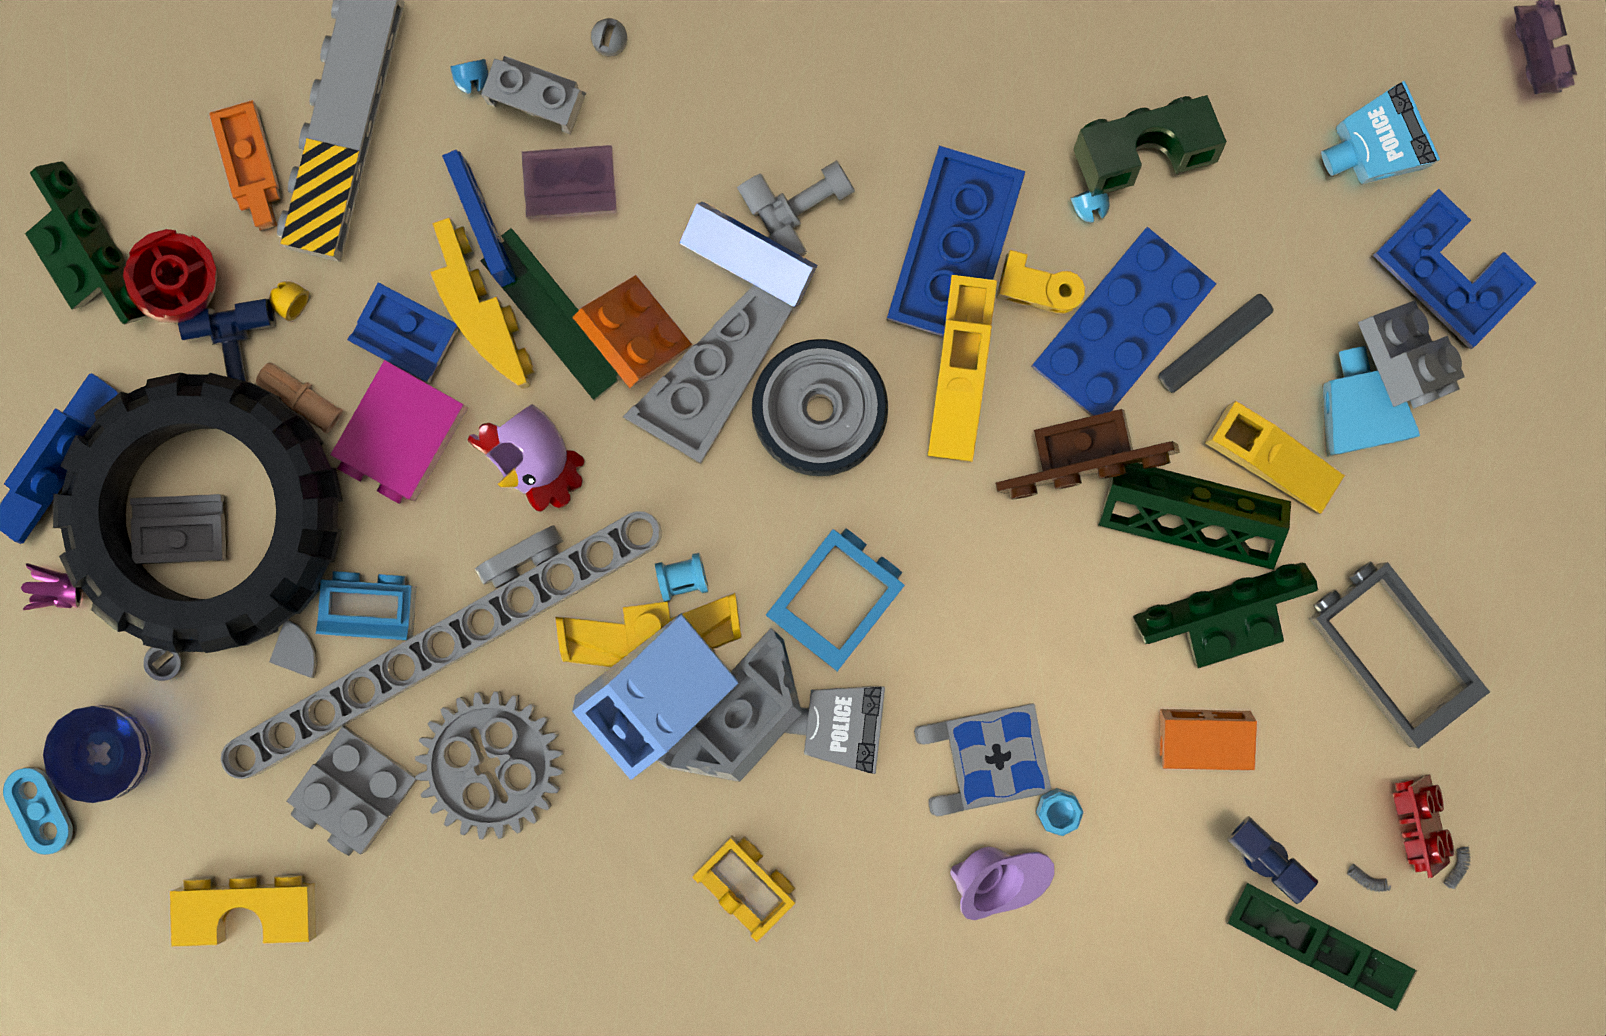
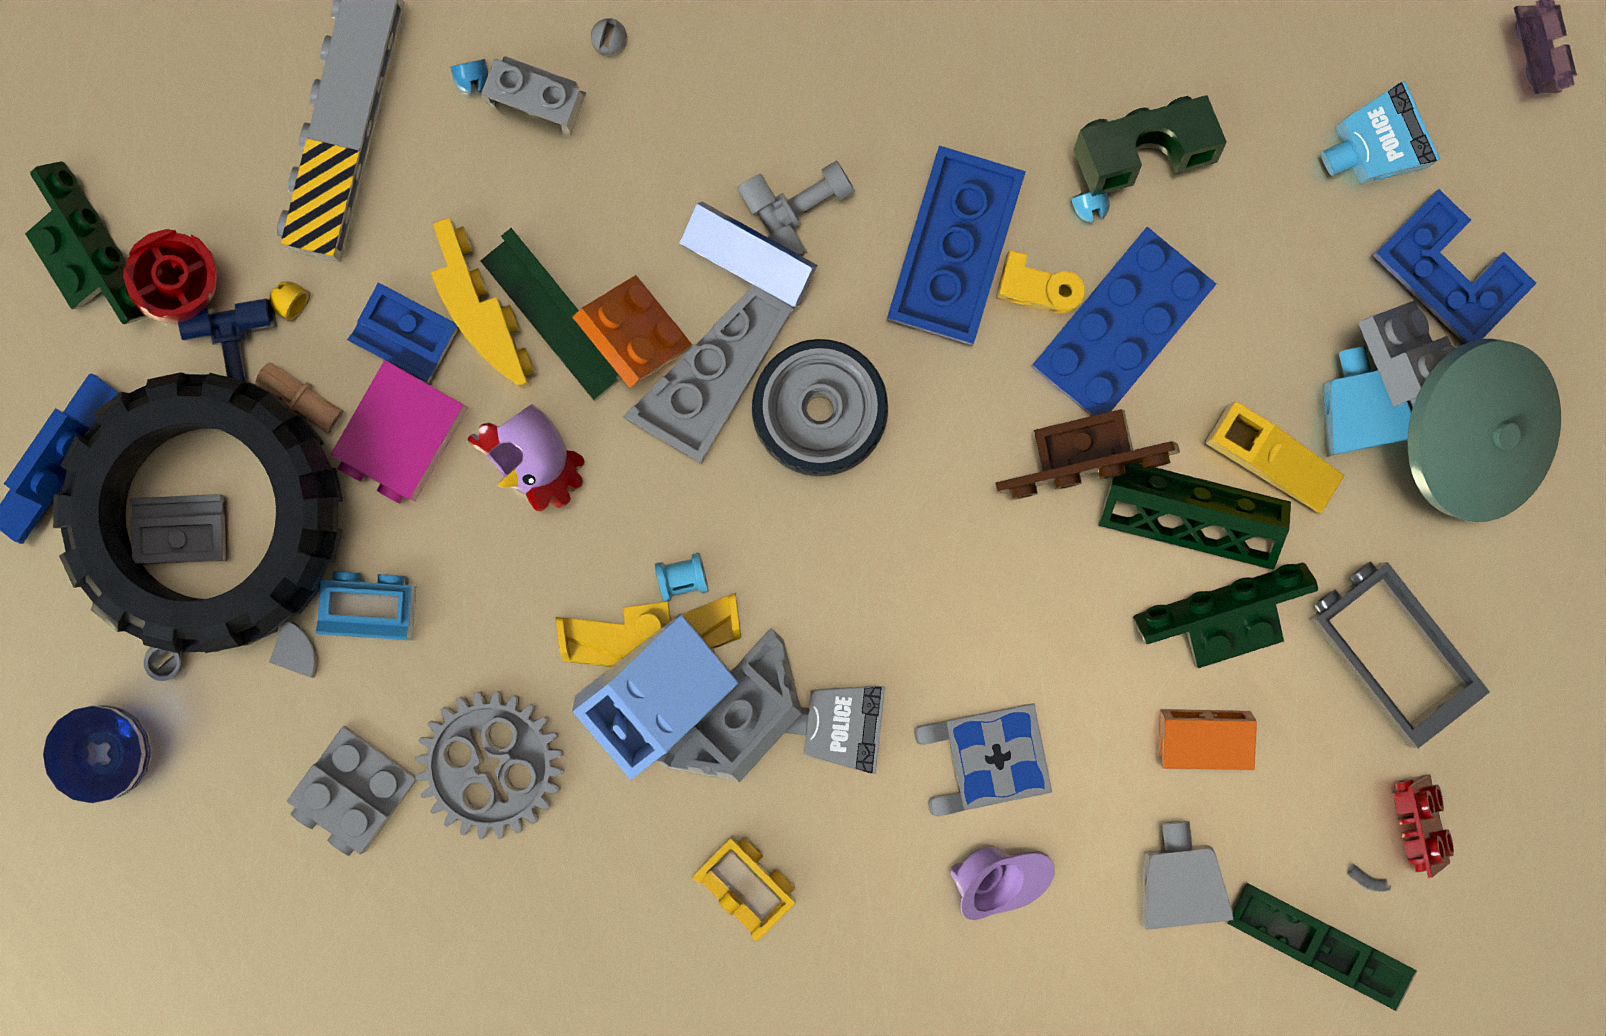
medium azure plate [3,767,73,855] -> none
flat silver piece [21,563,84,611] -> none
yellow arch [170,875,316,947] -> none
orange hinge [209,100,280,231] -> none
light grey beam [221,511,662,779] -> none
blue tile [442,149,517,287] -> none
light grey plate [475,525,563,588] -> none
clear purple plate [521,145,617,219] -> none
dark azure window [766,528,905,672] -> none
yellow slope [928,275,997,462] -> none
medium azure tile [1036,788,1084,836] -> none
dark grey axle [1158,294,1274,393] -> none
dark blue bar [1227,816,1318,904] -> none
light grey leg [1444,847,1471,889] -> none
none -> light grey torso [1141,821,1233,930]
none -> sand green dish [1407,338,1561,522]

